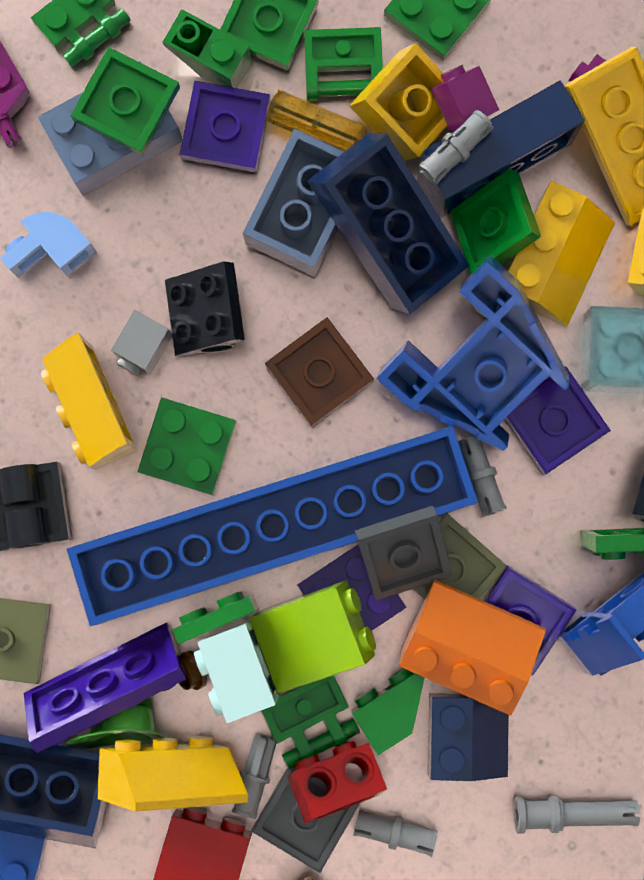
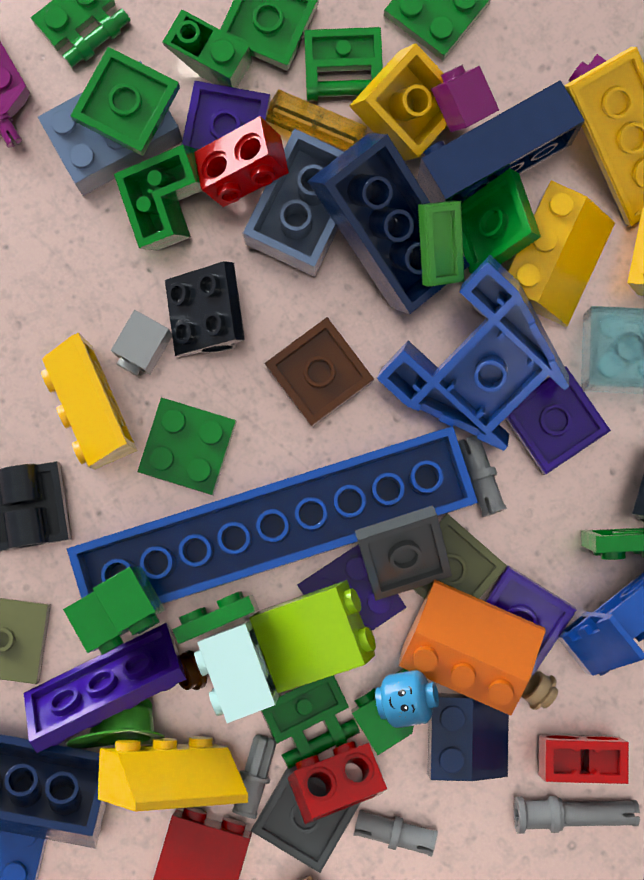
light blue brick [0,212,97,278] -> none
light grey pin [418,110,494,185] -> none
none -> green brick [63,566,165,655]
none -> green brick [114,144,202,251]
none -> red brick [194,116,289,207]
none -> dark azure head [375,670,439,728]
none -> bright green tile [418,200,465,287]
none -> tan plate [522,671,558,710]
none -> red brick [538,735,629,784]

